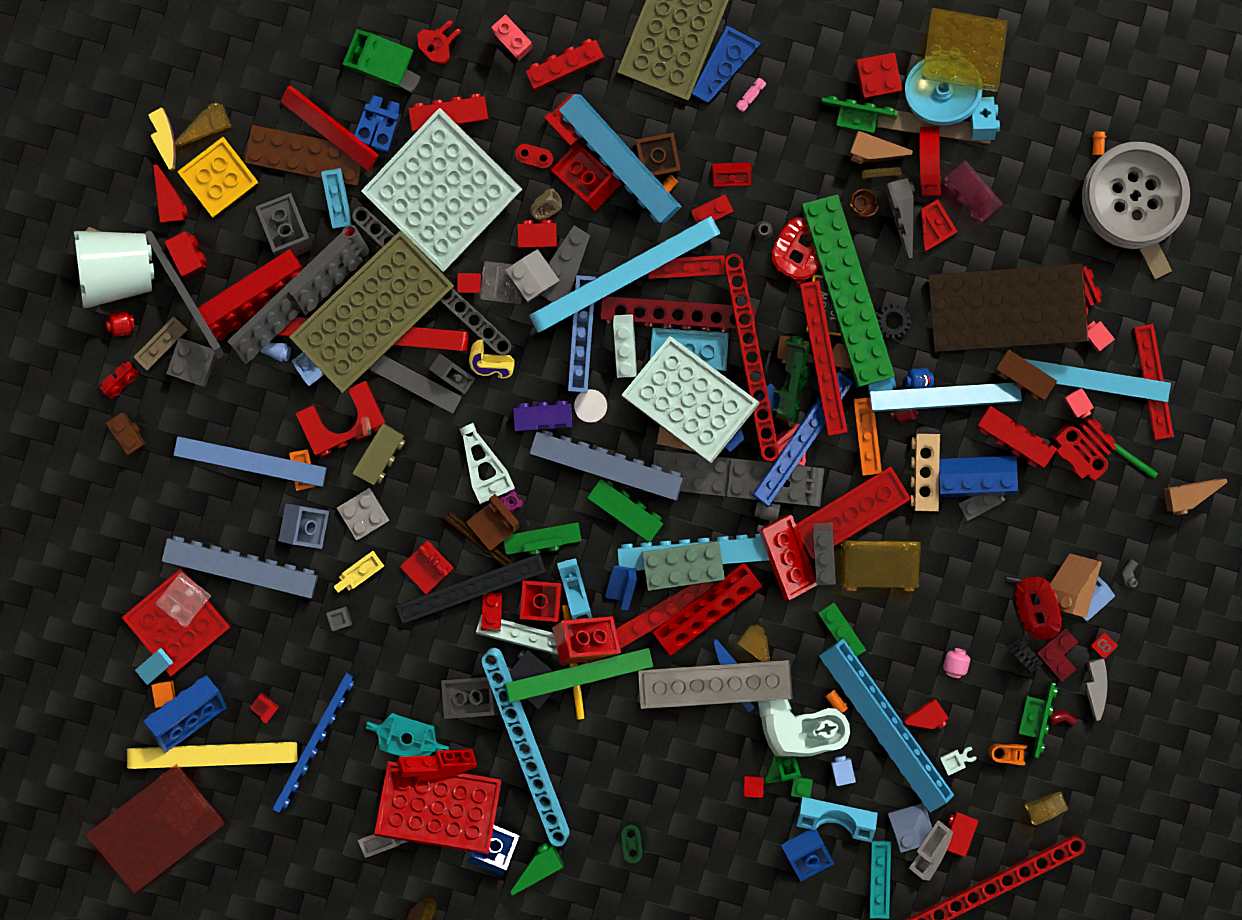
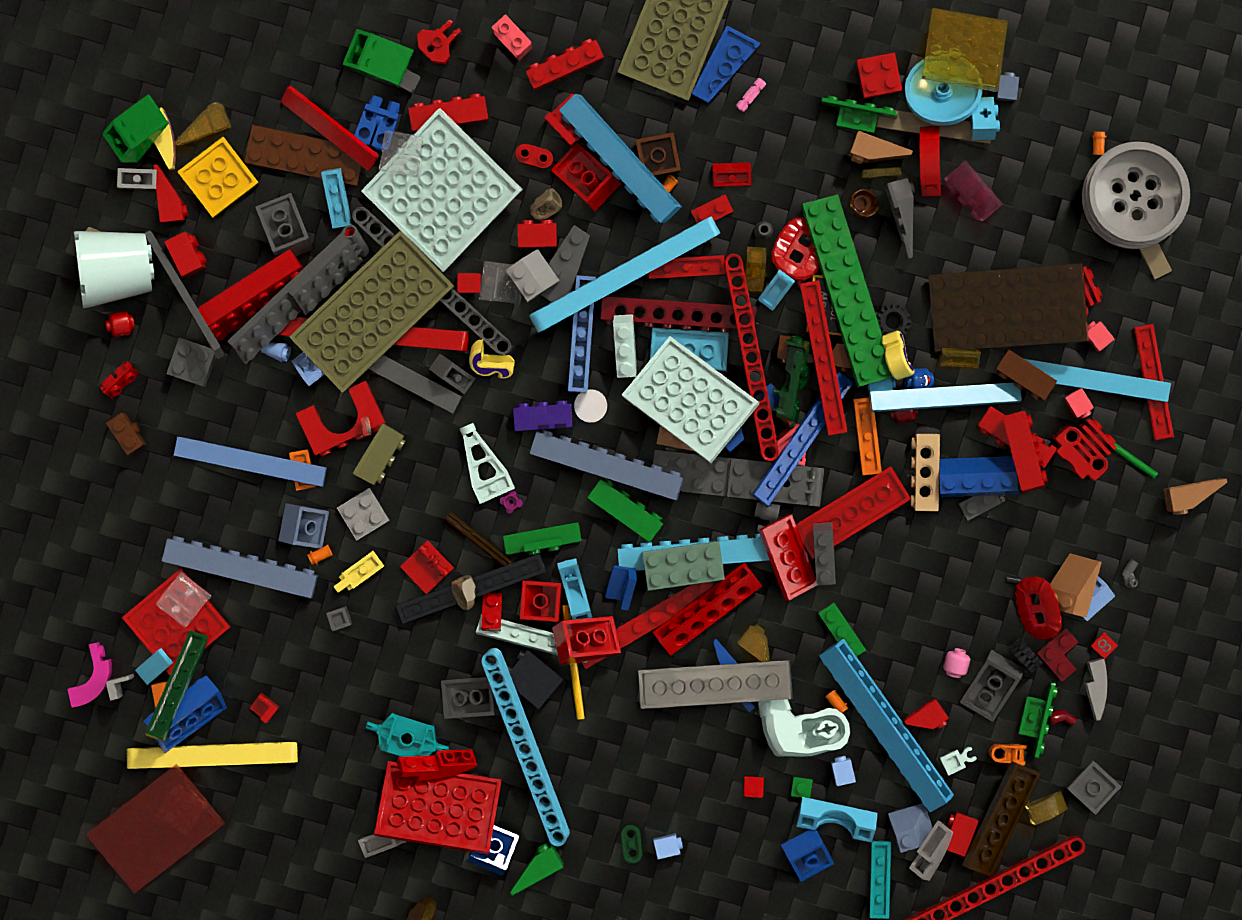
dark tan plate [134,316,188,371] -> none
blue plate [273,672,354,812] -> none
reddish brown bracket [467,494,520,551] -> none
green tile [504,648,653,702] -> none
green slope [764,754,801,784] -> none
clear yellow windscreen [841,540,921,591] -> none
red wing [921,199,958,251] -> none
none -> dark pink arch [67,642,112,708]
none -> green slope [102,95,169,162]
none -> light grey panel [106,674,134,701]
none -> light grey slope [117,168,157,190]
none -> dark green plate [145,630,209,741]
none -> orange pin [307,544,333,565]
none -> clear slope [379,130,423,177]
none -> dark tan rock [451,575,476,610]
none -> light blue brick [653,833,683,859]
none -> clear yellow slope [745,247,766,292]
none -> medium azure tile [757,270,795,311]
none -> light yellow animal [881,330,914,380]
none -> clear yellow tile [940,348,981,368]
none -> dark grey slope [960,650,1024,722]
none -> dark brown plate [962,761,1041,877]
none -> sand blue brick [995,72,1019,102]
none -> red brick [1002,411,1048,493]
none -> dark grey plate [1067,760,1121,815]

